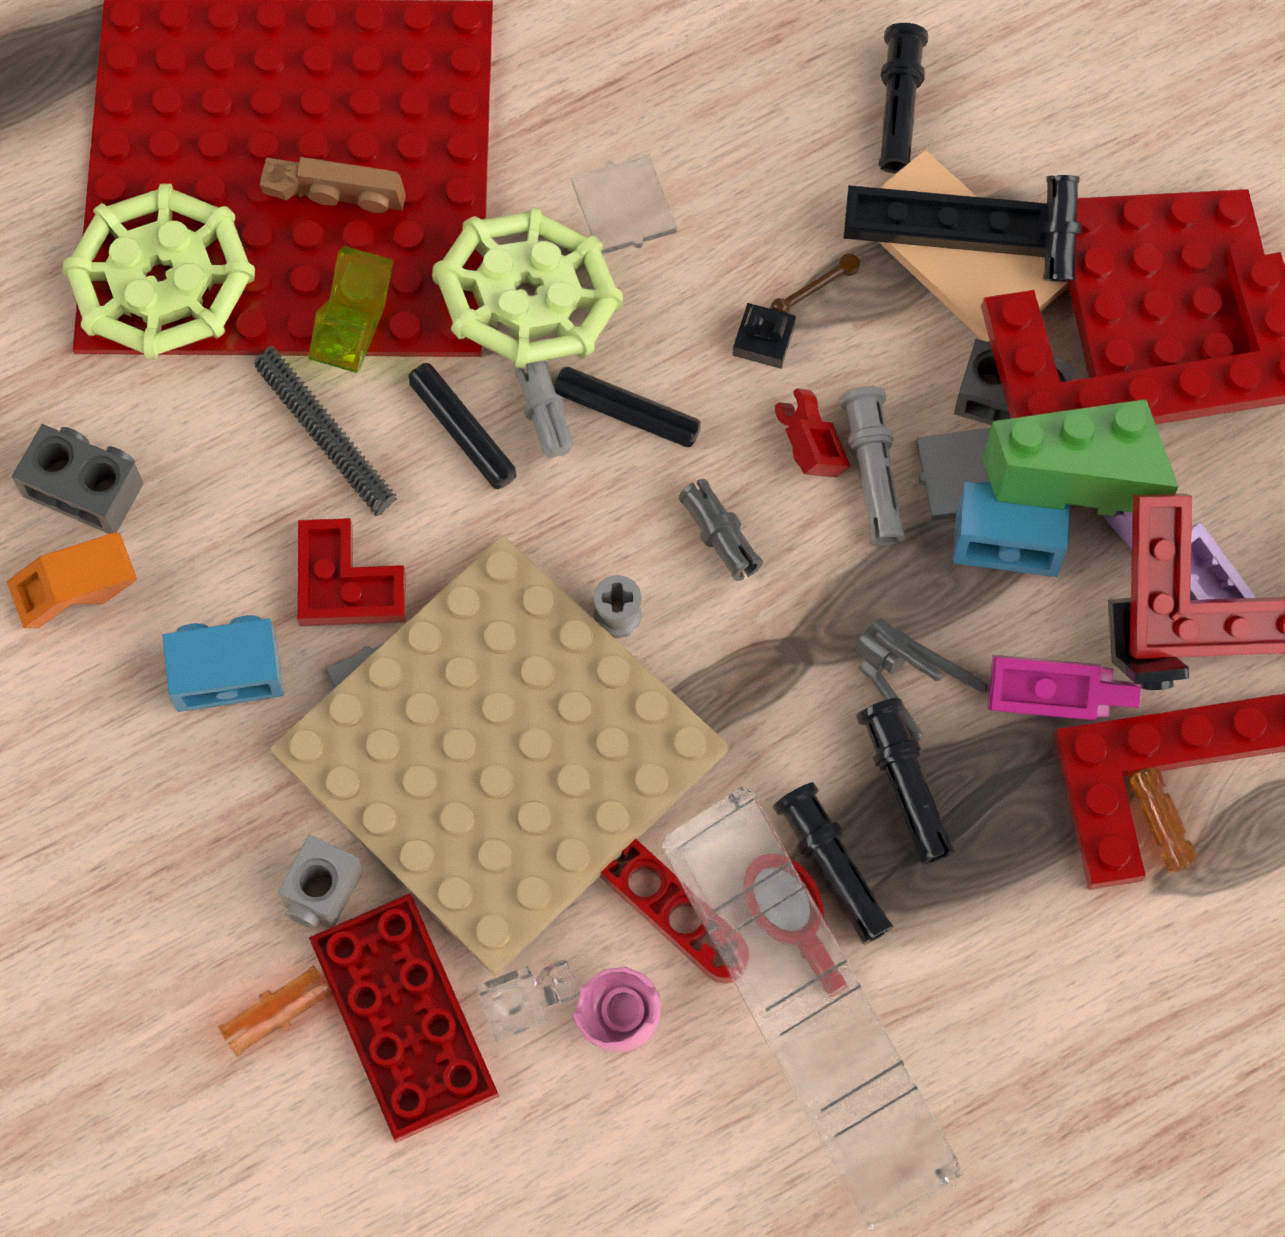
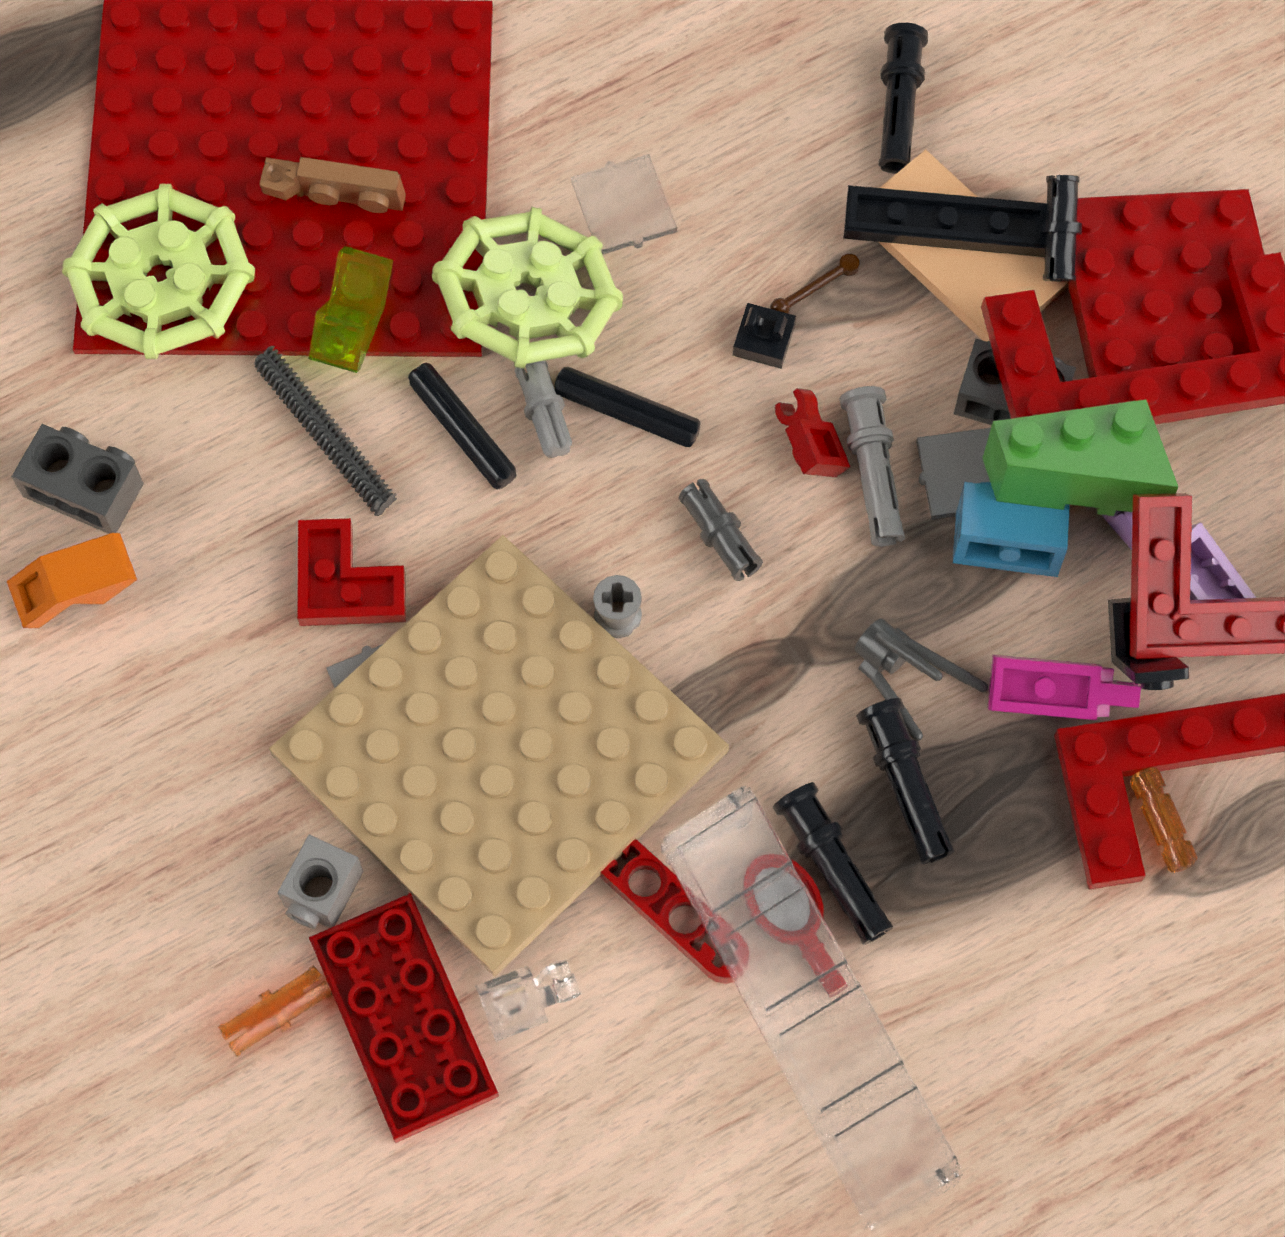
dark azure brick [162,615,284,712] -> none
bright pink hair [573,967,661,1053] -> none

